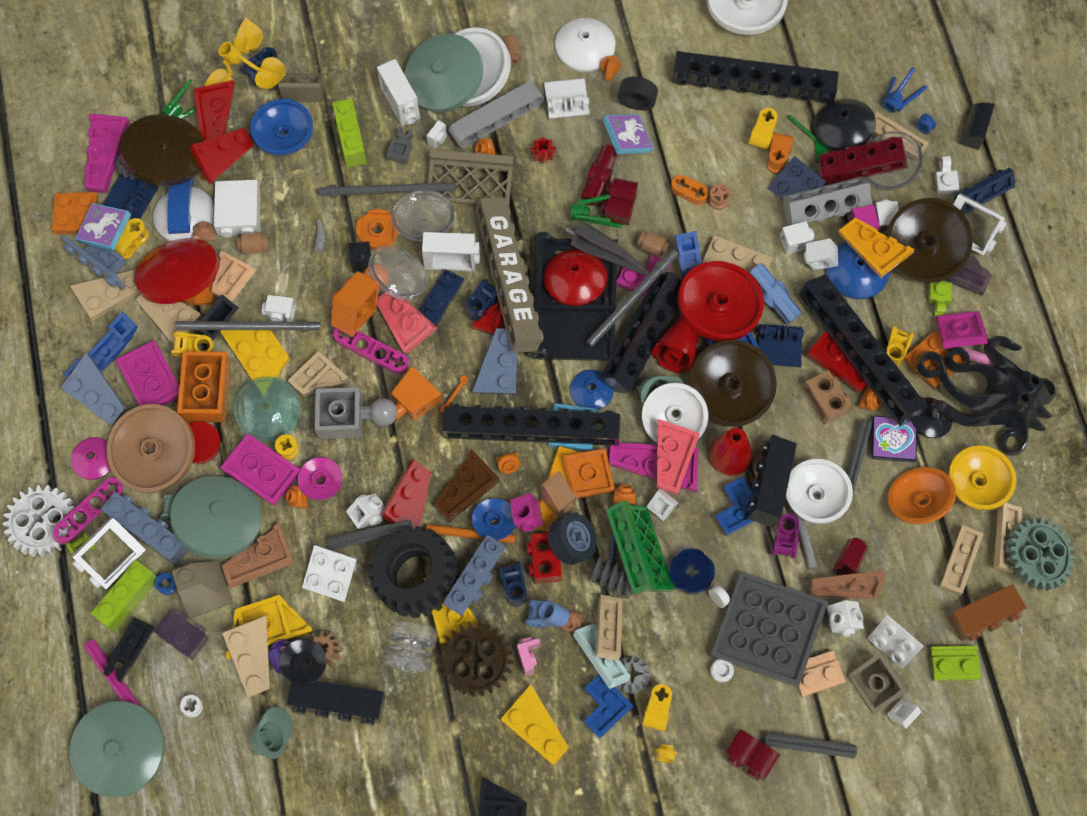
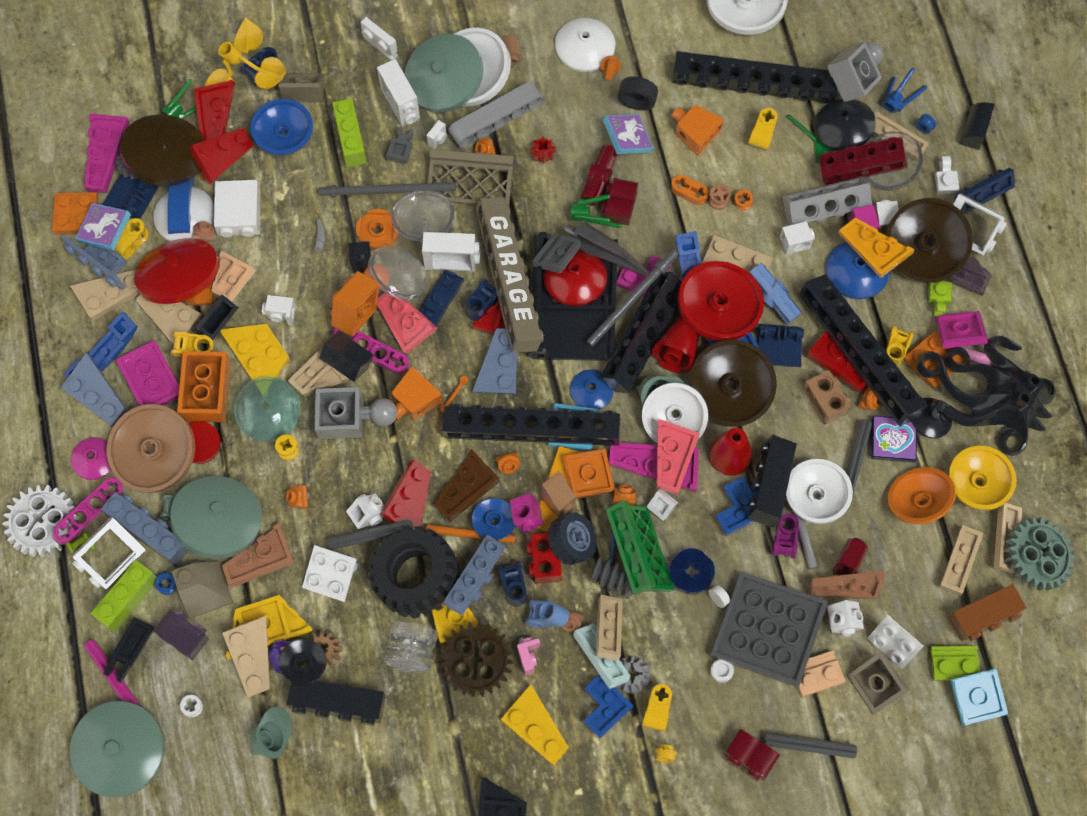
dark grey bar [175,320,320,333] -> none
dark pink plate [220,434,300,506] -> none
medium nougat brick [237,232,269,254] -> none
dark pink dish [298,457,343,500] -> none
white hinge [544,78,590,119] -> none
medium nougat brick [637,231,670,258] -> none
orange piece [767,132,794,174] -> none
dark blue hinge [768,156,826,201] -> none
white brick [804,239,838,270] -> none
white plate [887,698,921,729] -> none
none -> black brick [319,331,374,382]
none -> white plate [361,17,398,60]
none -> dark grey plate [533,233,582,274]
none -> orange torso [672,105,724,156]
none -> orange bush [734,190,753,210]
none -> light grey brick [827,42,883,102]
none -> medium azure tile [950,668,1008,725]

